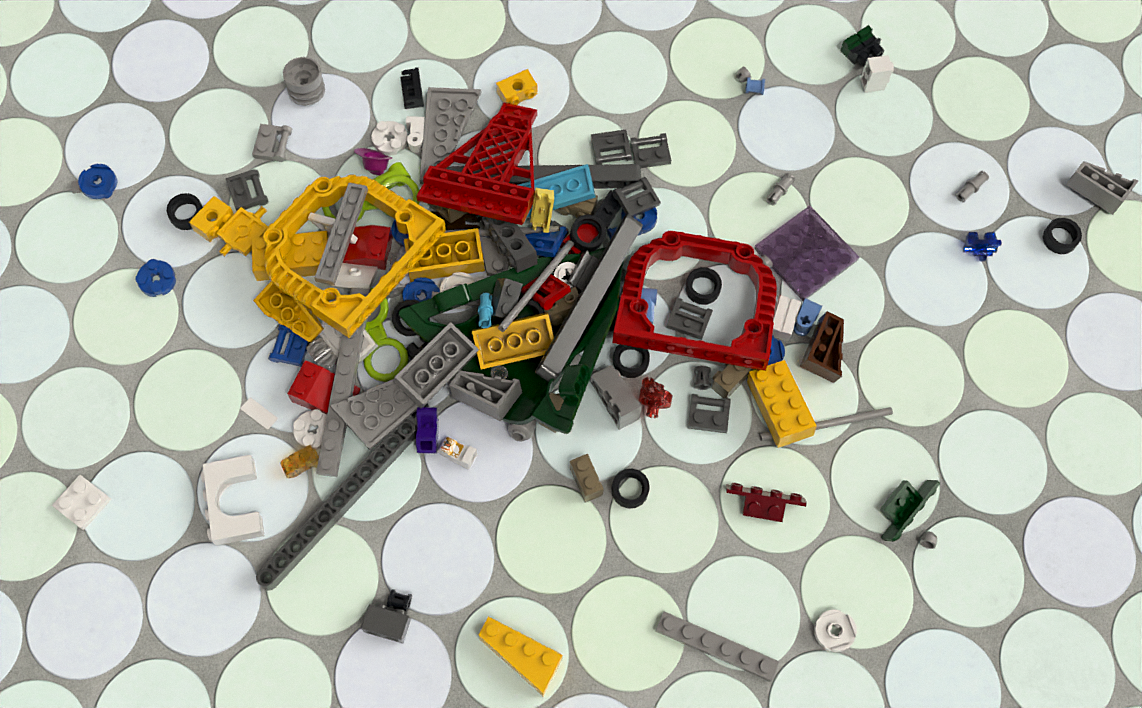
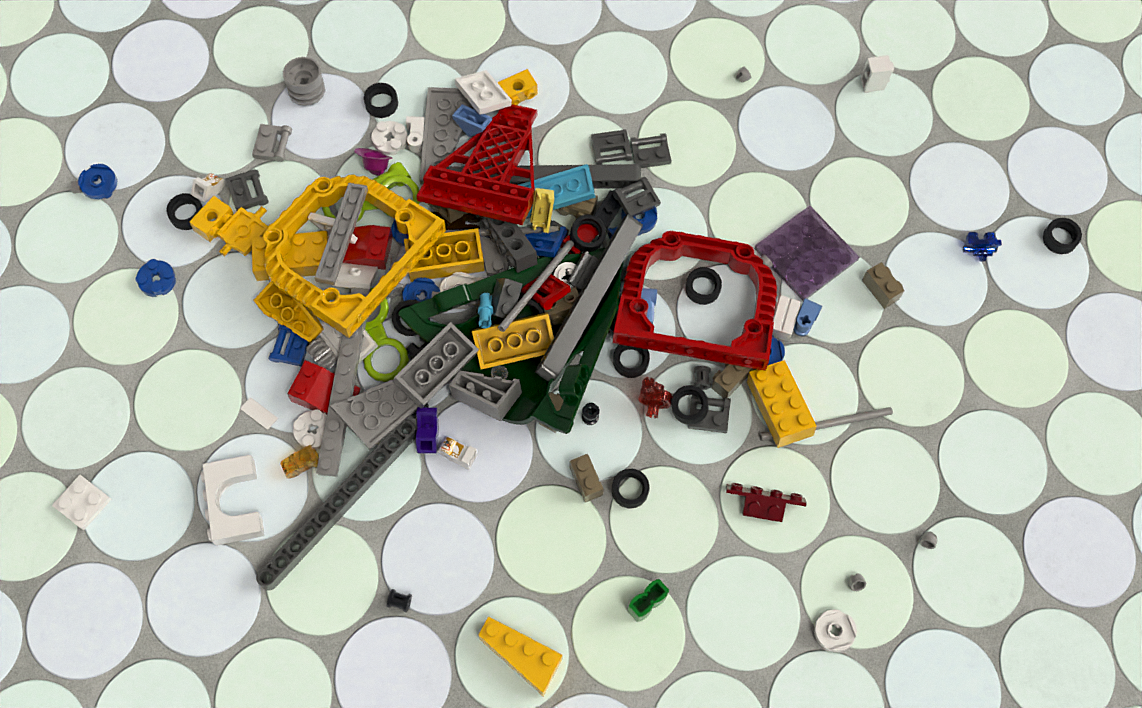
dark grey brick [361,603,411,643] -> none
black hinge [400,67,424,109] -> none
light grey head [508,419,536,441] -> none
light grey wedge [591,365,642,430] -> none
light grey plate [655,611,779,682] -> none
dark grey plate [666,297,713,340] -> none
medium blue bush [745,77,765,95] -> none
light grey pin [766,173,795,206] -> none
reddish brown wedge [800,311,844,383] -> none
hips [840,25,884,67] -> none
dark green bracket [880,480,940,542] -> none
light grey pin [956,170,989,202] -> none
light grey wedge [1066,161,1139,215] -> none
none -> white leg [191,173,225,202]
none -> black tyre [363,82,399,118]
none -> medium blue slope [452,104,492,137]
none -> white plate [455,70,512,115]
none -> black bush [582,402,600,425]
none -> green brick [628,579,669,622]
none -> black tyre [671,385,709,425]
none -> light grey hinge [848,573,866,591]
none -> dark tan brick [862,262,905,309]

